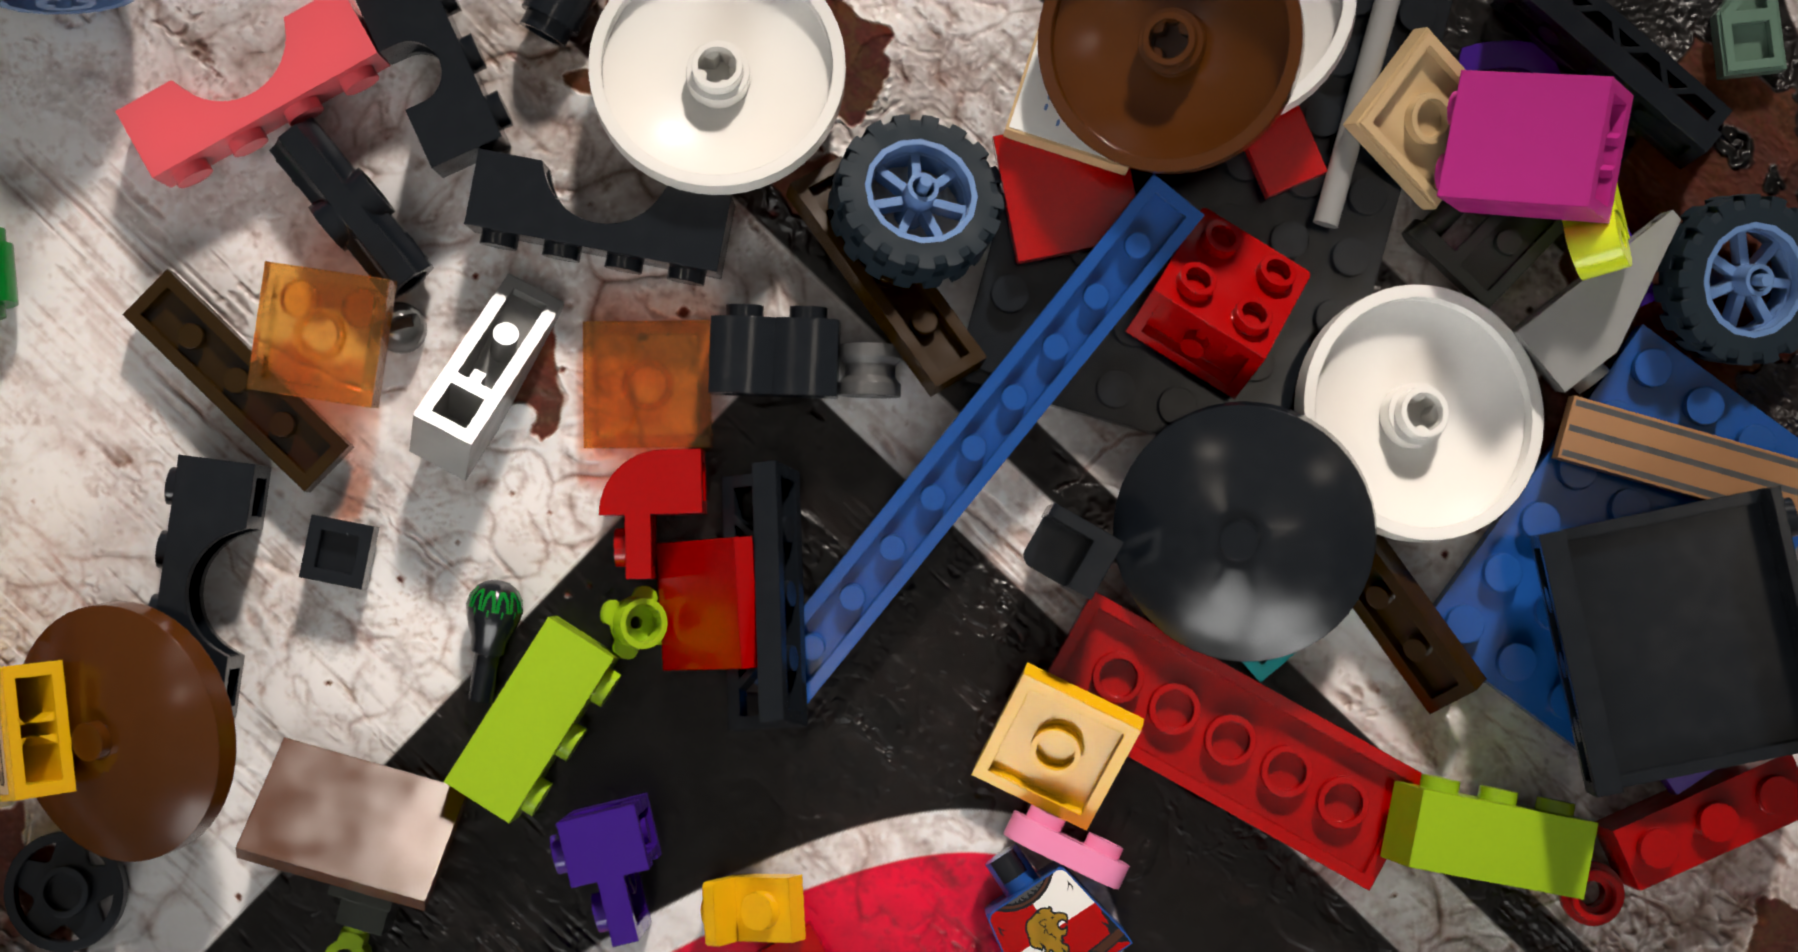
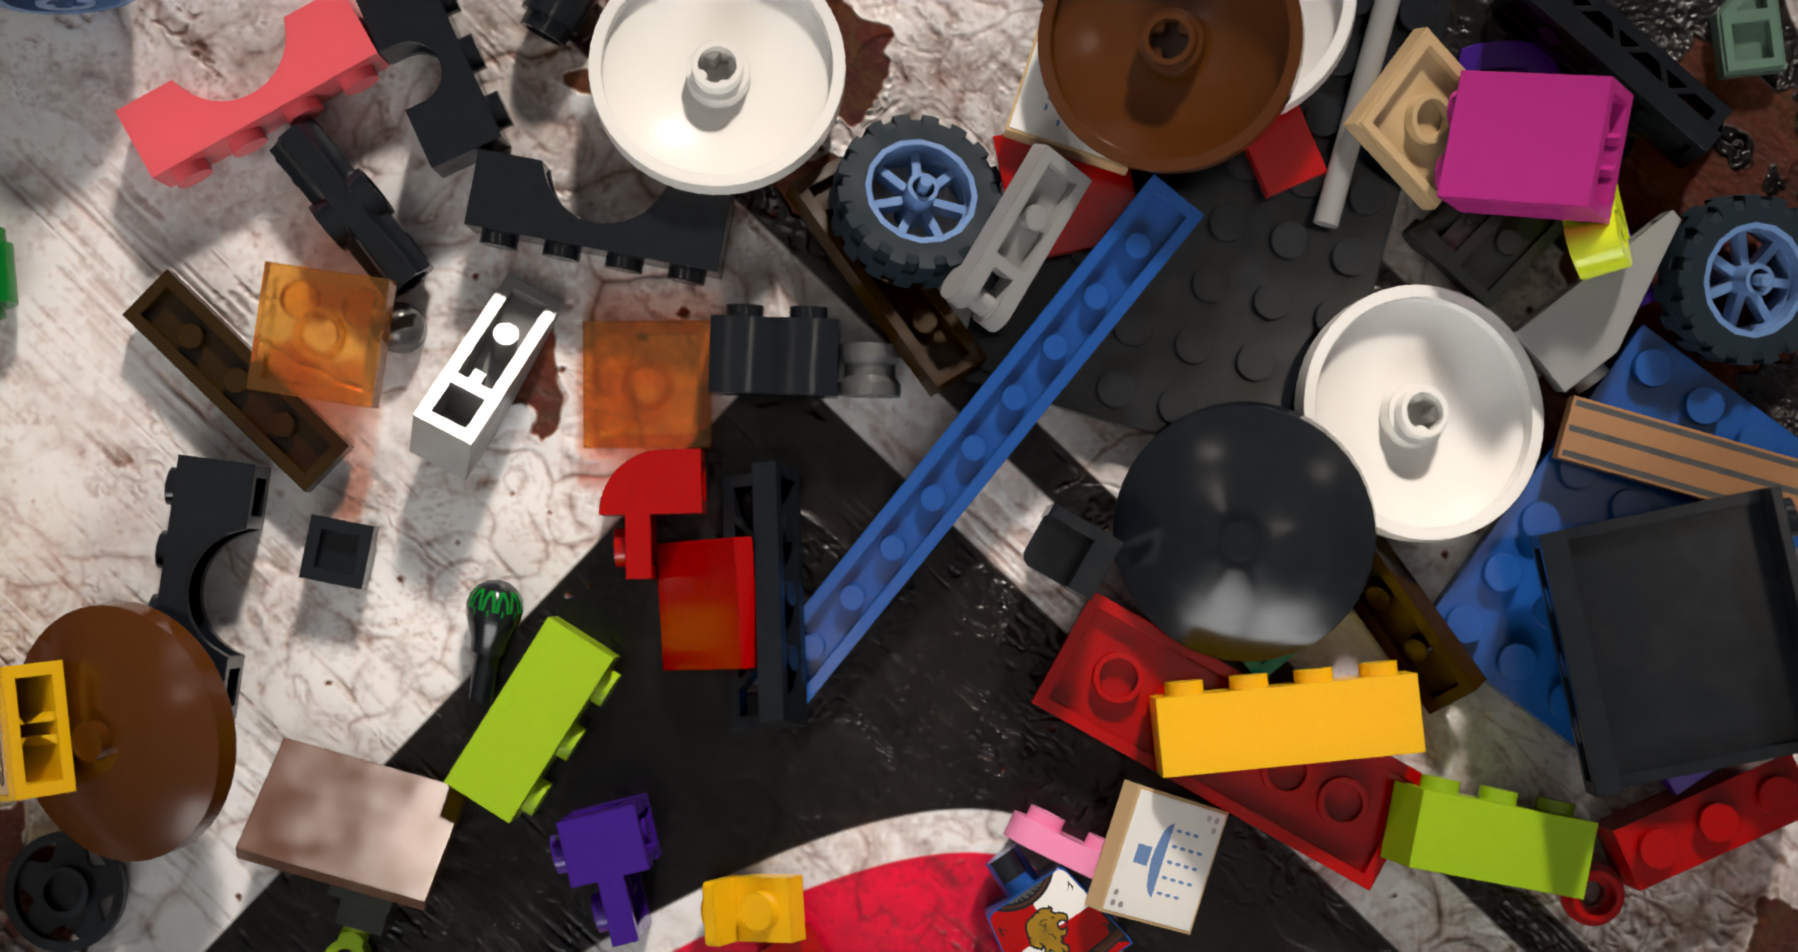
lime plate [600,586,668,660] -> none
yellow plate [971,662,1144,831] -> none
red bracket [1125,208,1310,399] -> none
none -> light grey plate [941,143,1092,332]
none -> white tile [1084,779,1229,935]
none -> yellow brick [1149,660,1426,778]

